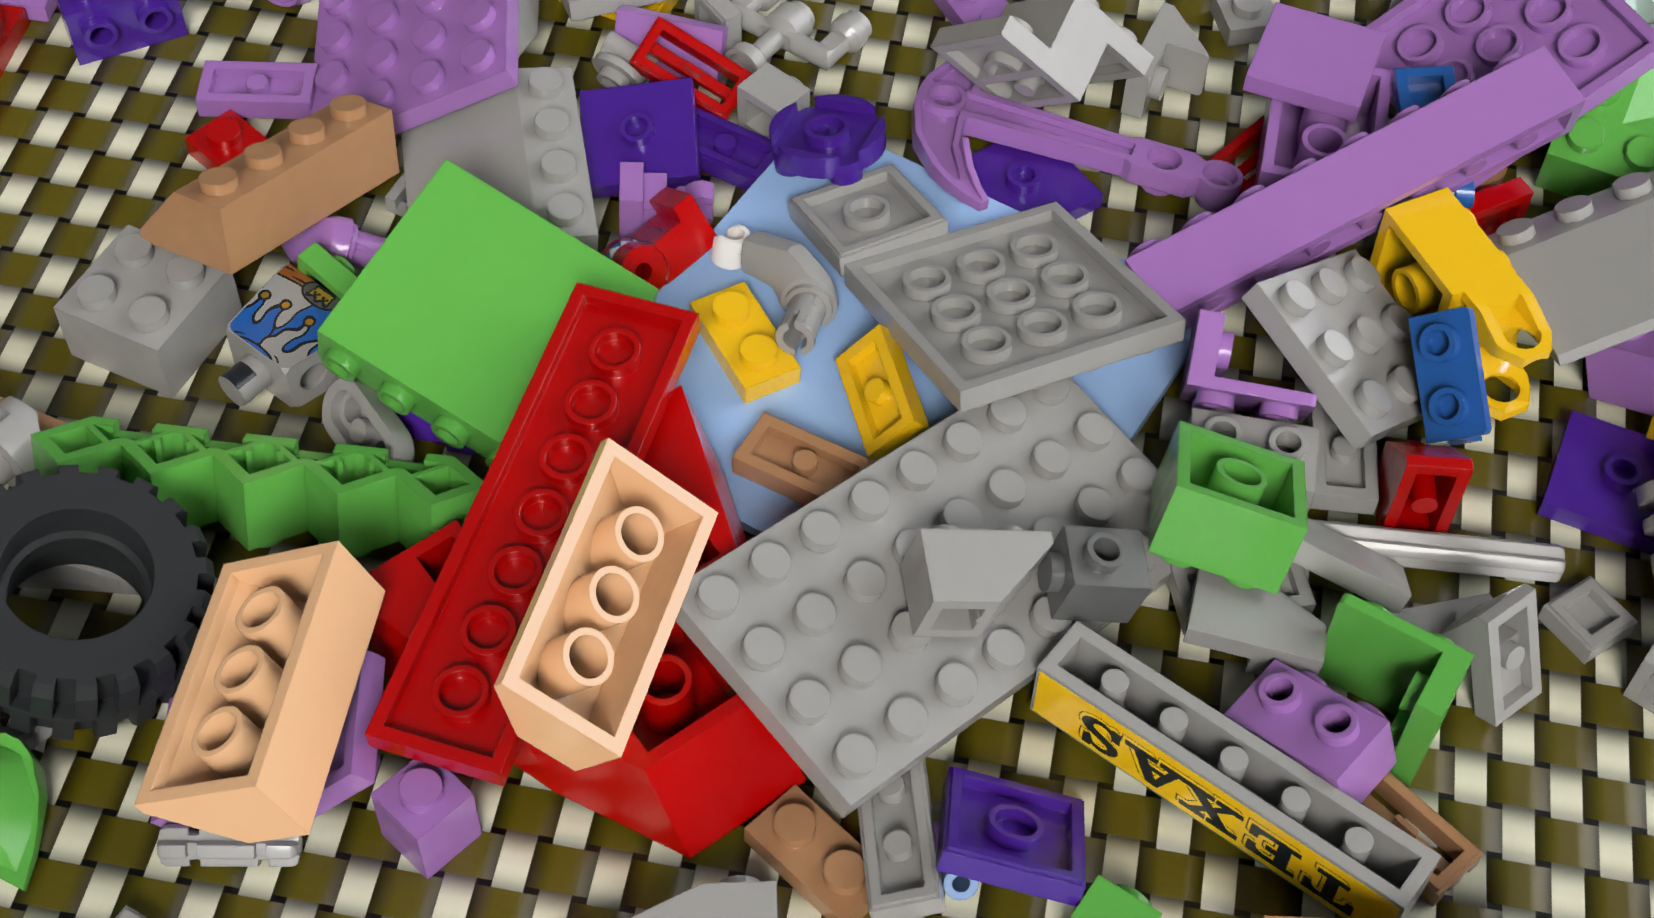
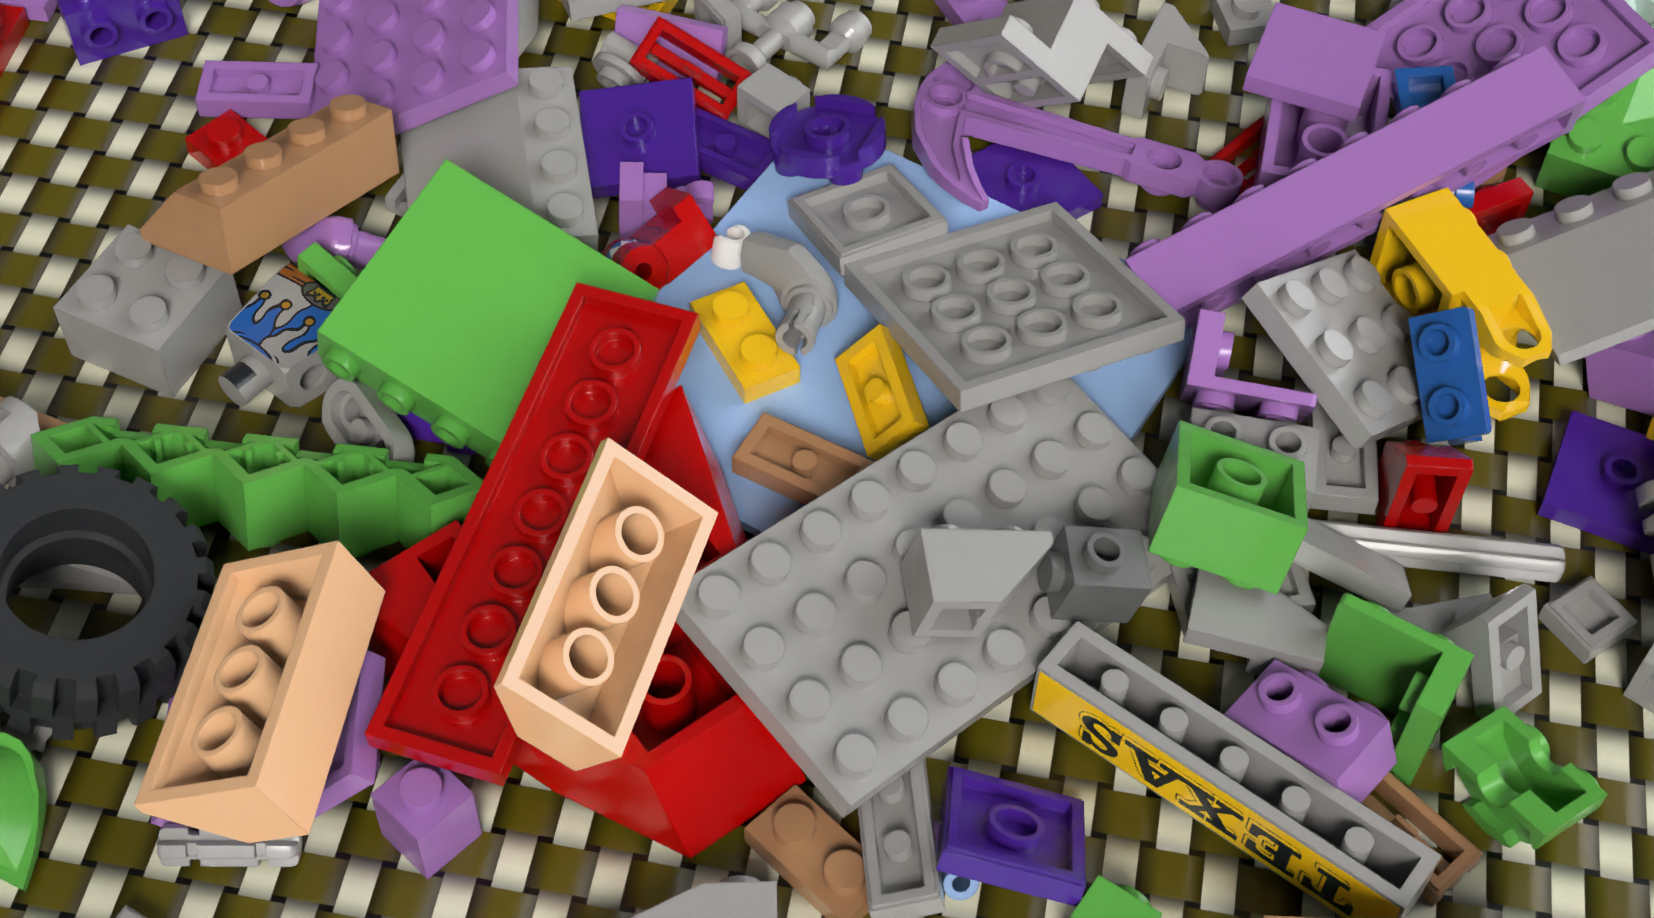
none -> bright green cylinder [1442,705,1608,850]

